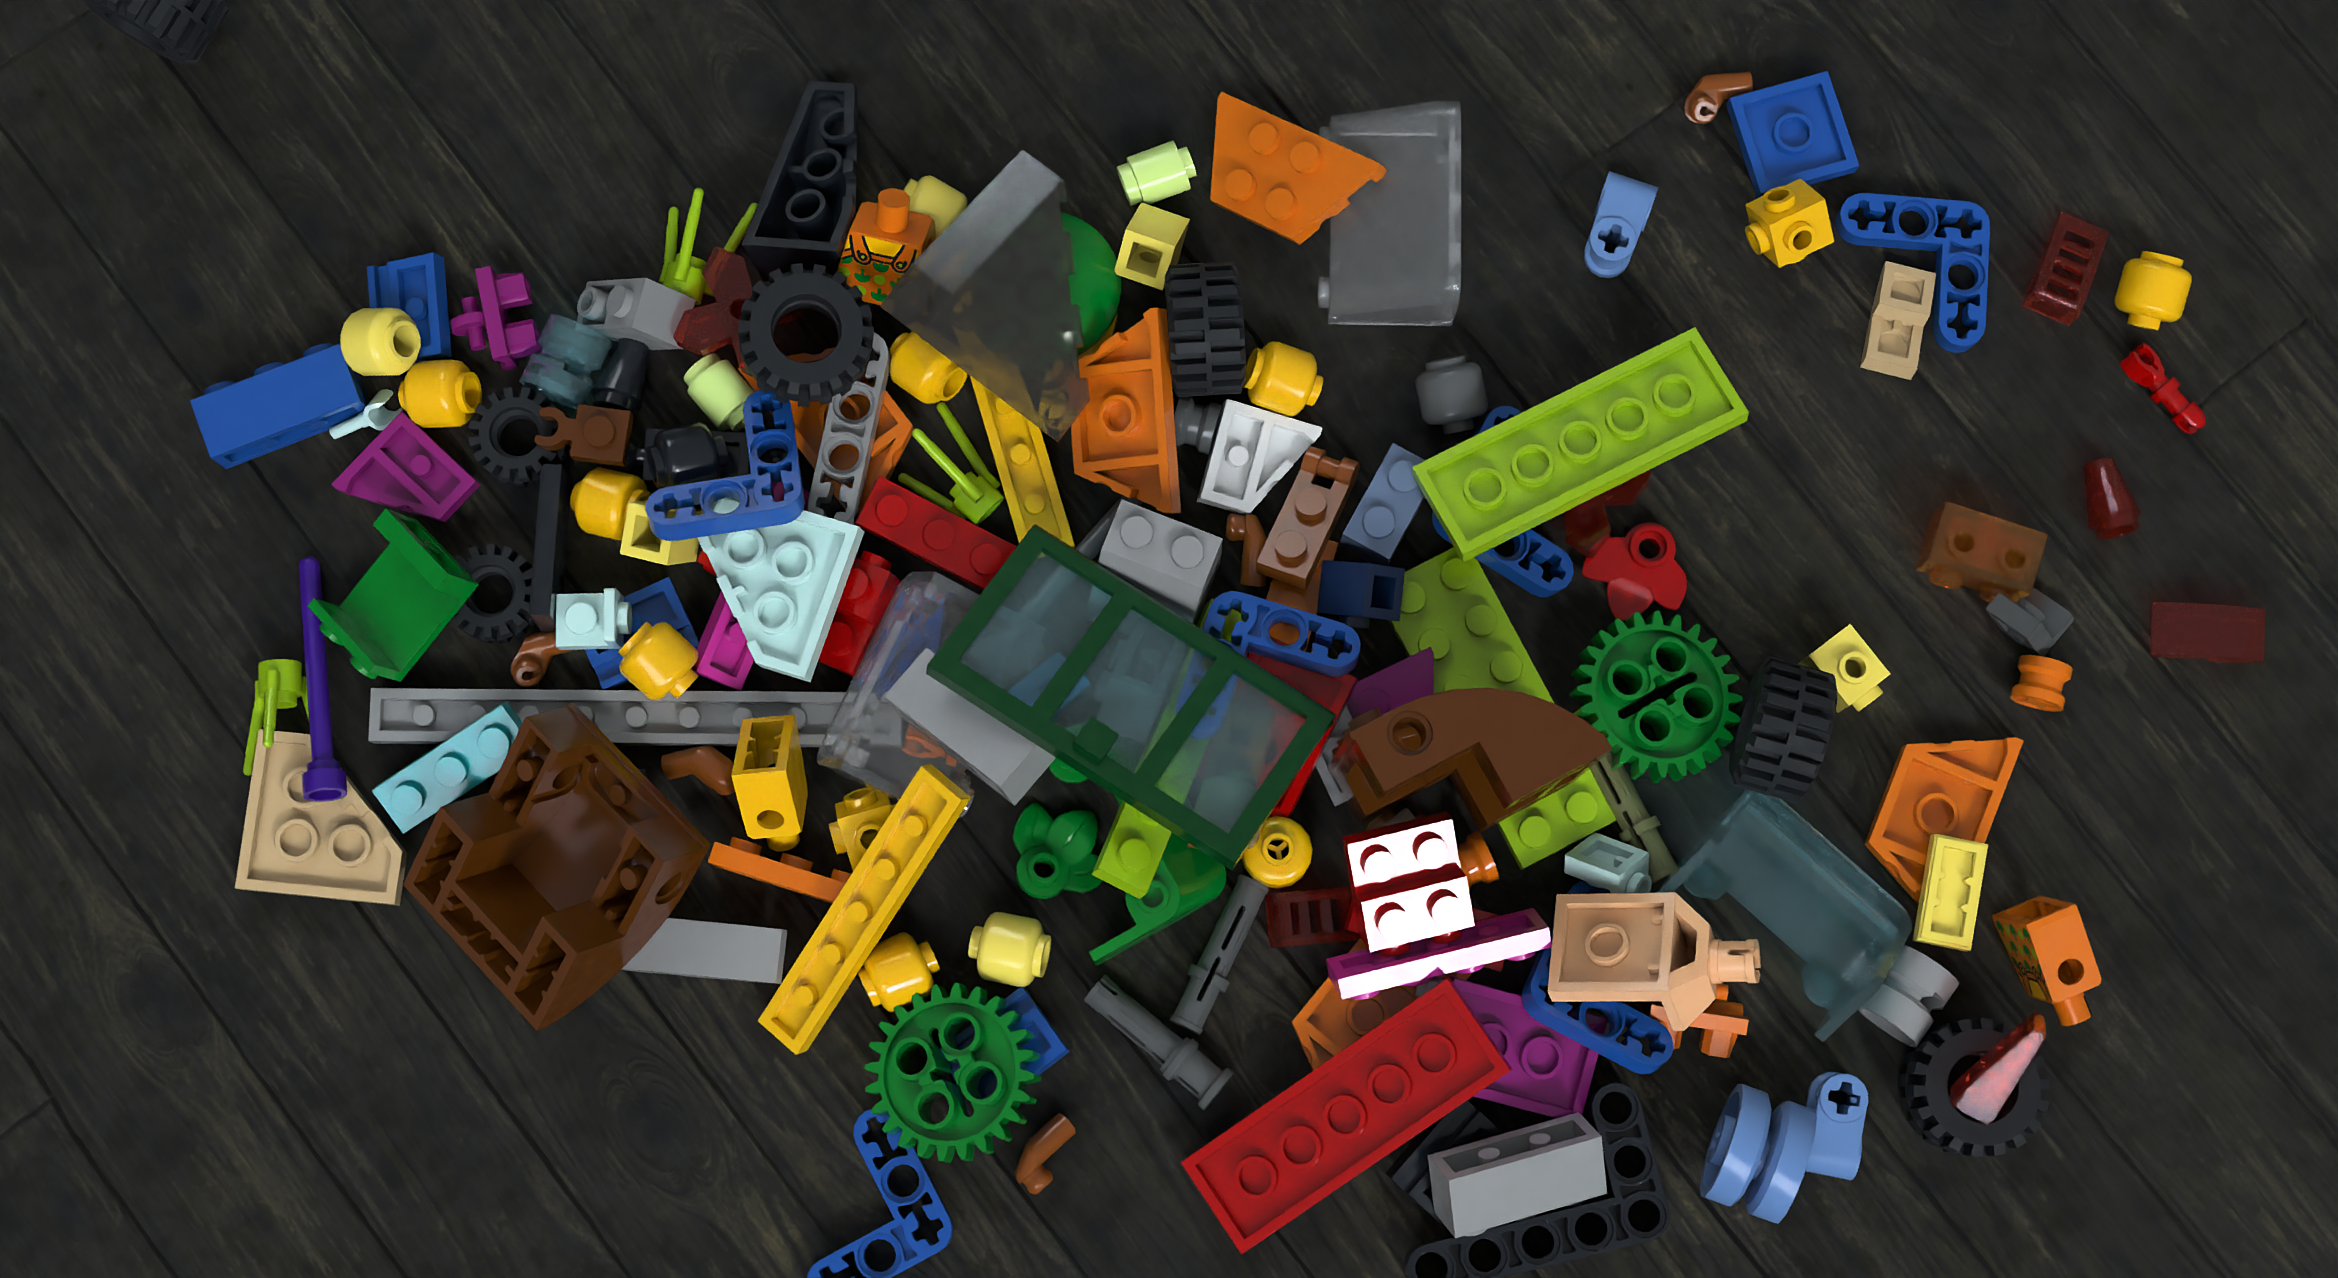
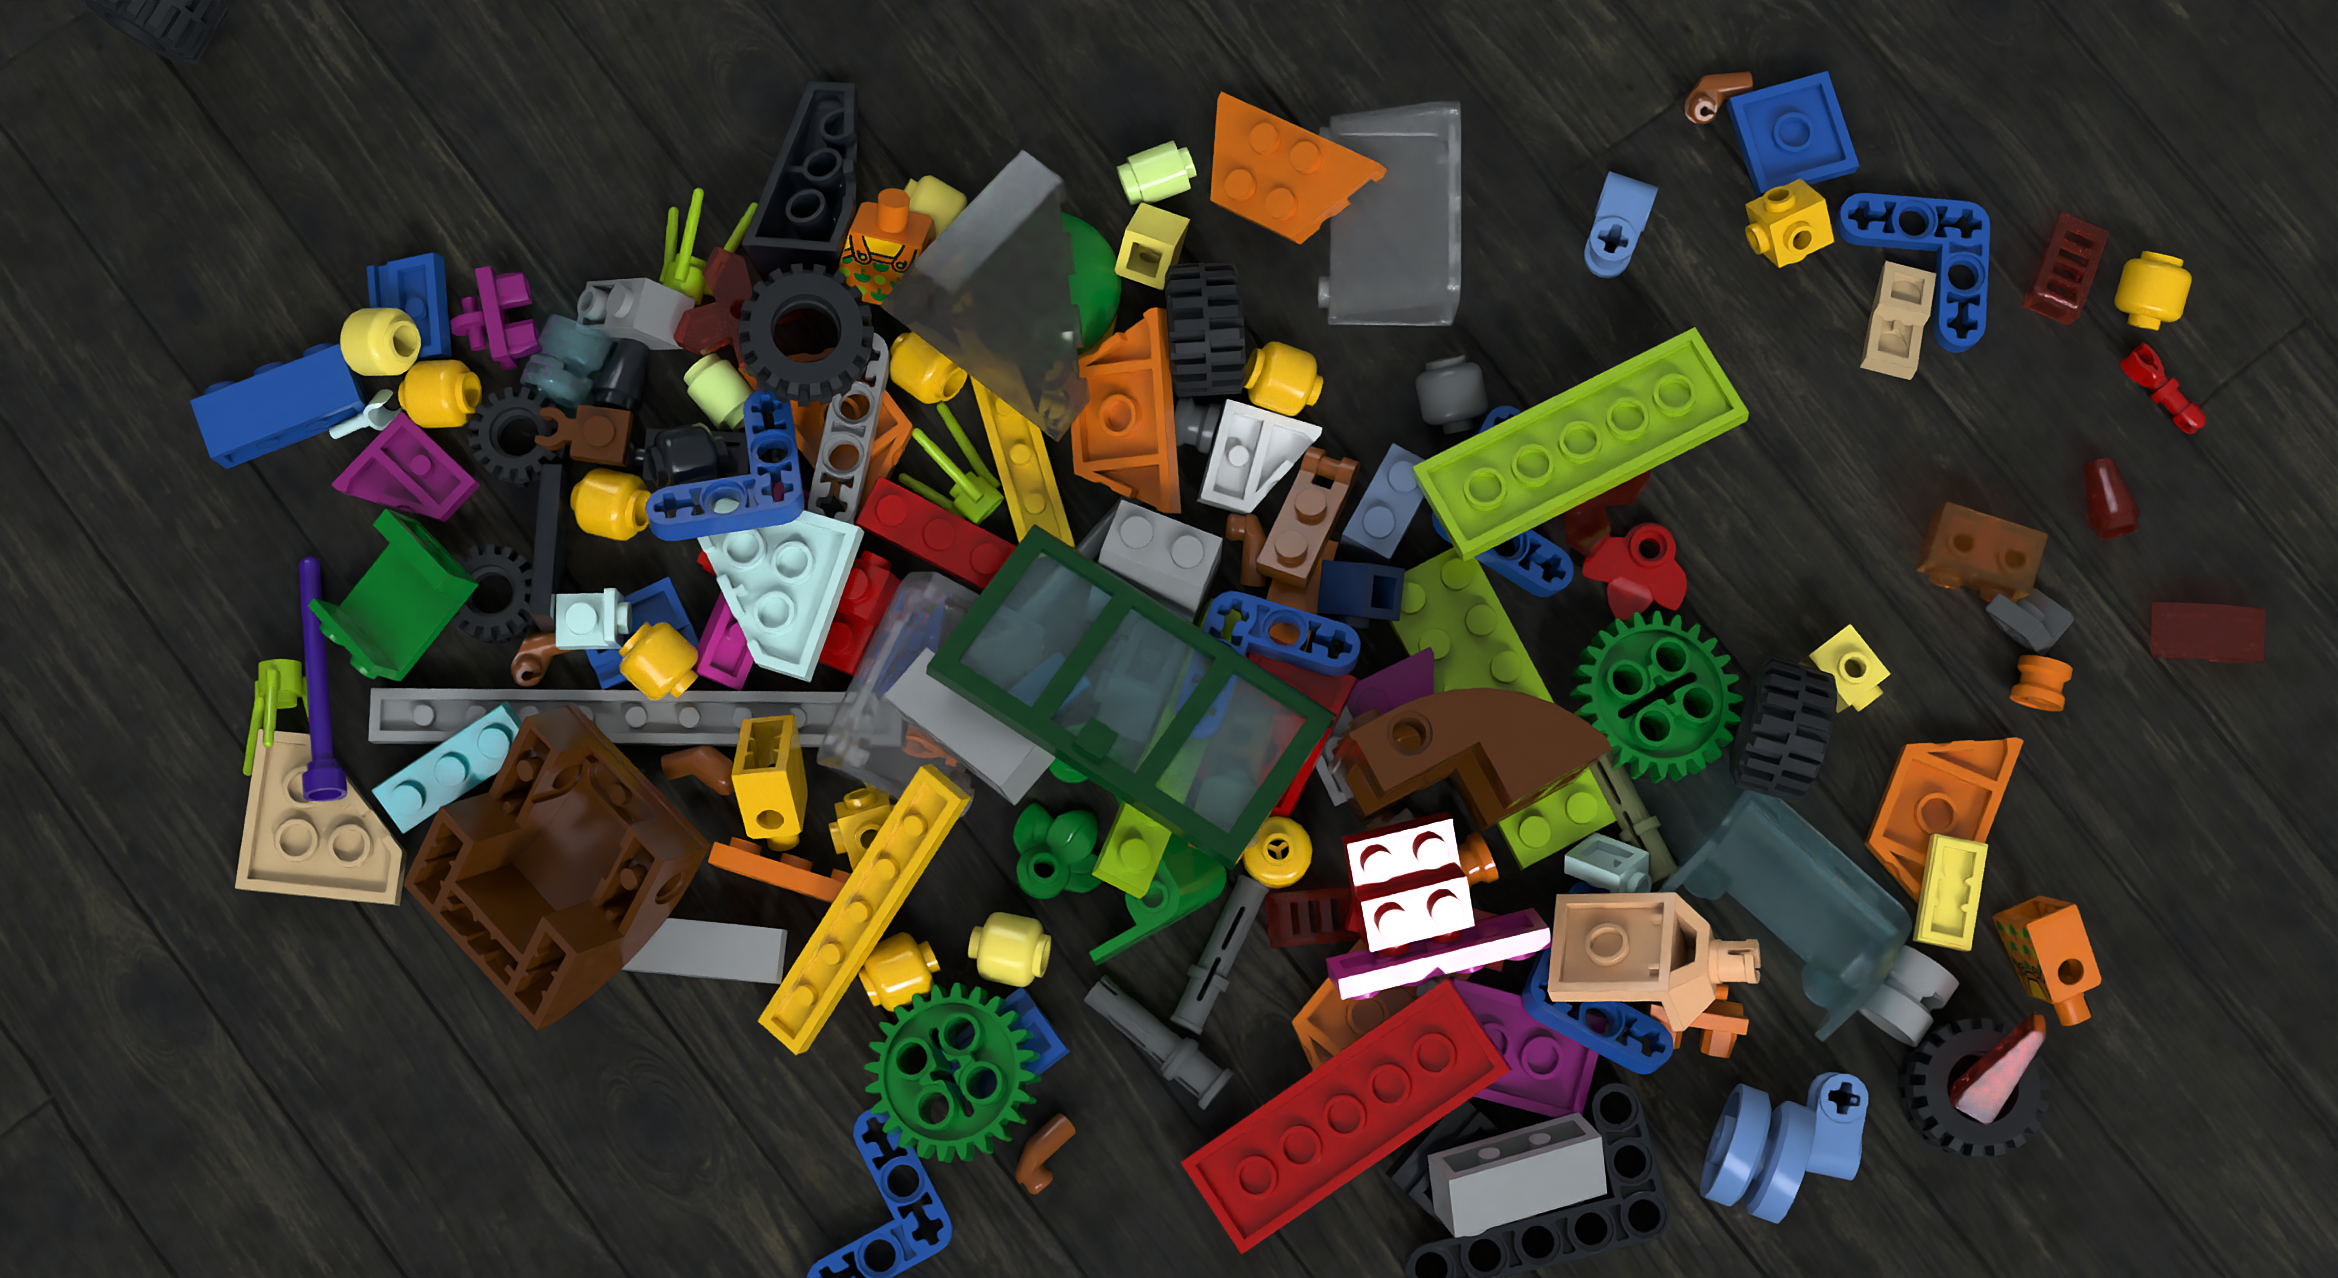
light yellow brick [620,500,702,565] -> none

